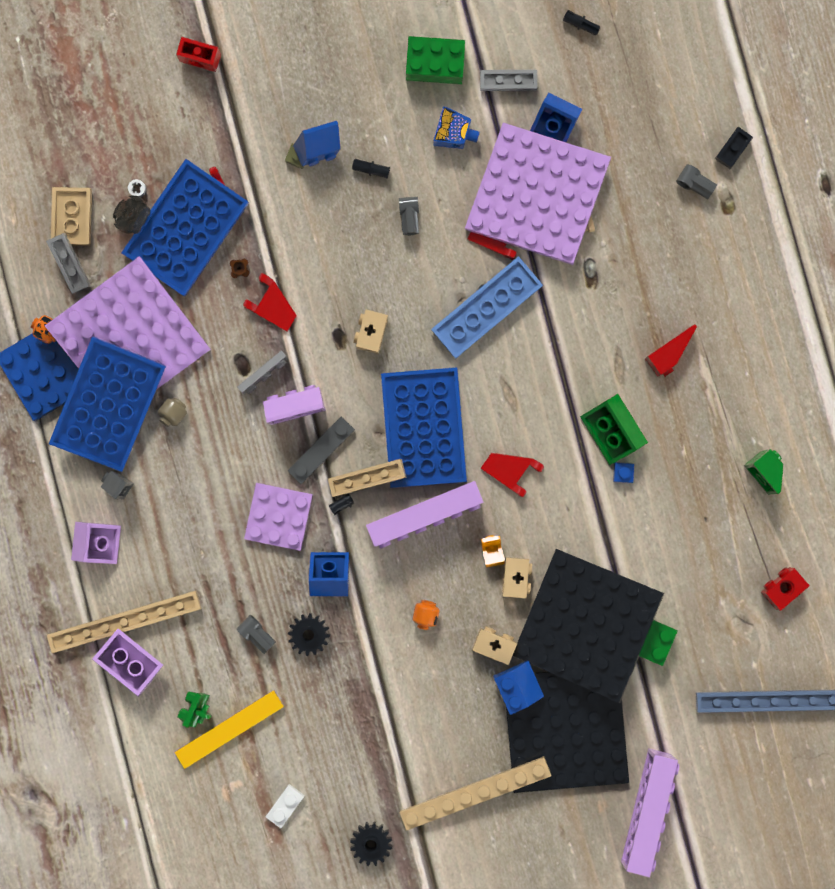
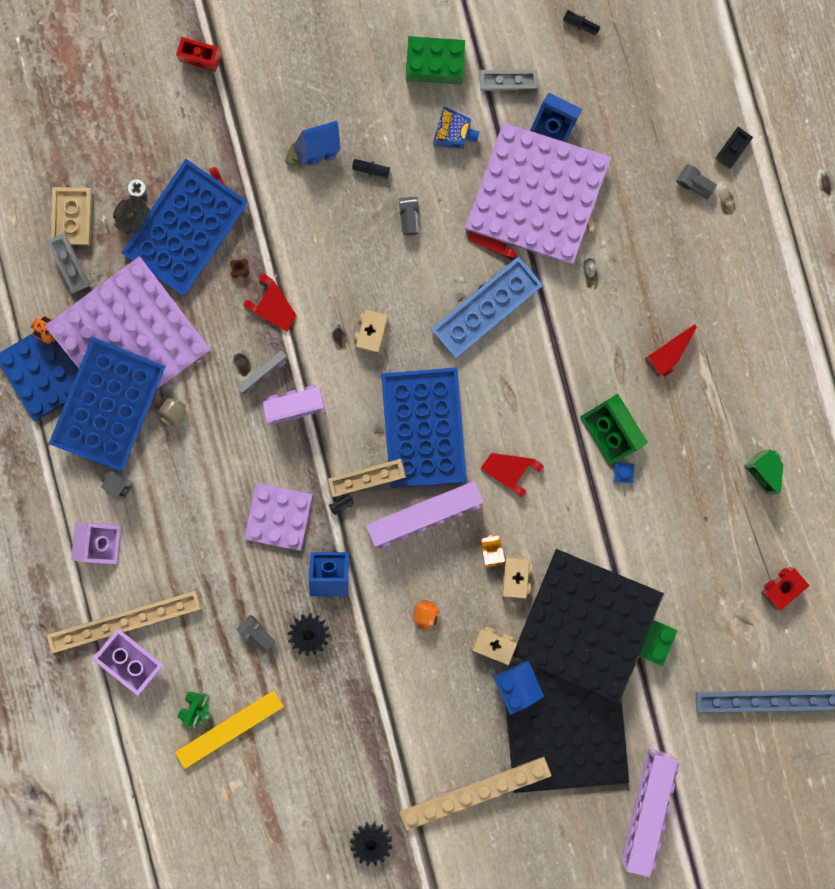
white plate [266,784,305,828] -> none
dark grey plate [288,416,355,484] -> none

